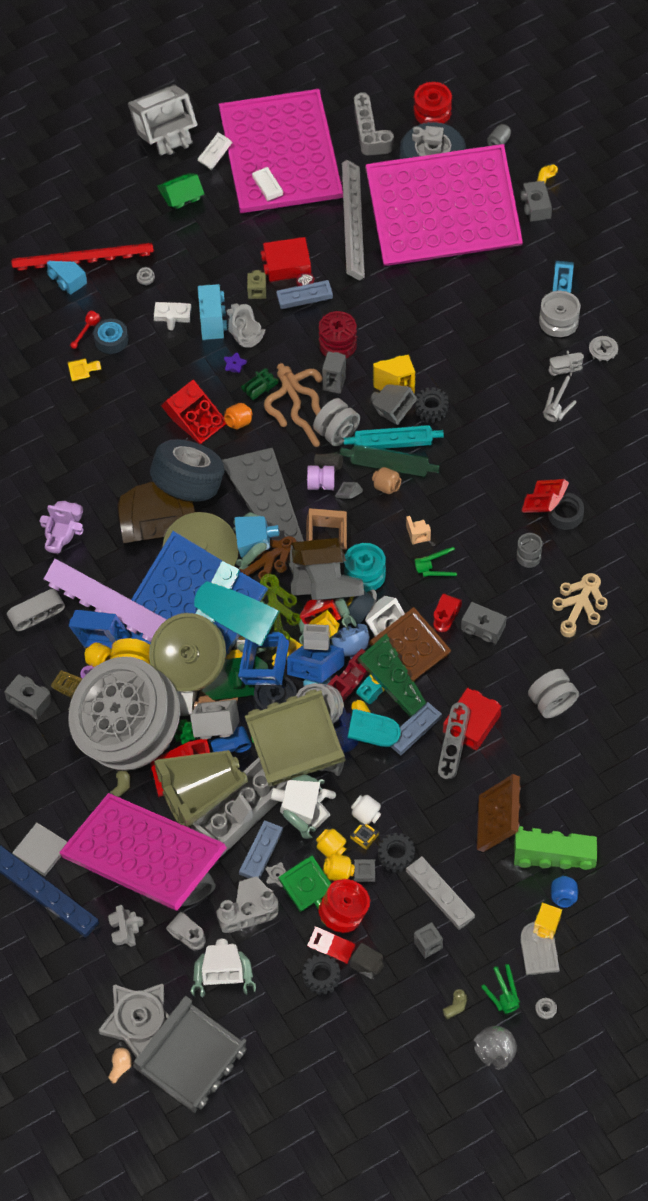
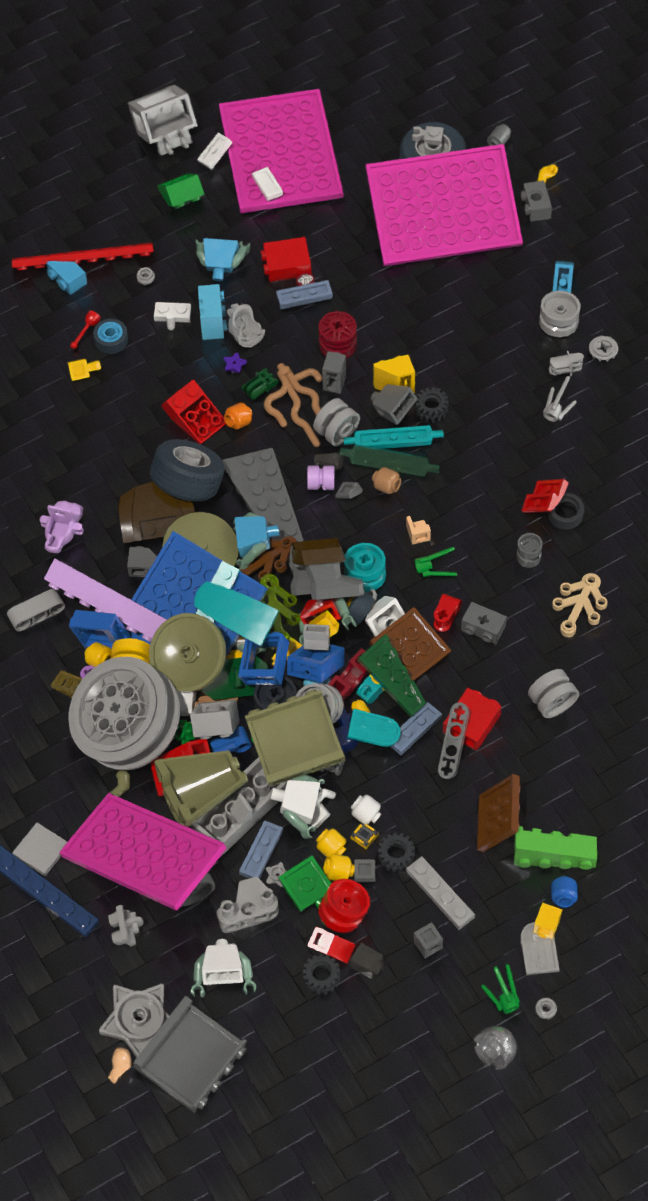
dark grey brick [4,674,52,719] -> none
light grey piece [166,912,206,950] -> none
olive brick [248,270,266,299] -> none
medium nougat window [306,508,347,555] -> none
medium blue cylinder [330,624,370,659] -> none
light grey plate [342,160,364,280] -> none
light grey beam [354,93,393,155] -> none
red wheel [414,82,452,124] -> none
olive arm [443,989,467,1019] -> none
none -> dark grey slope [127,546,157,577]
none -> dark azure torso [196,238,250,281]

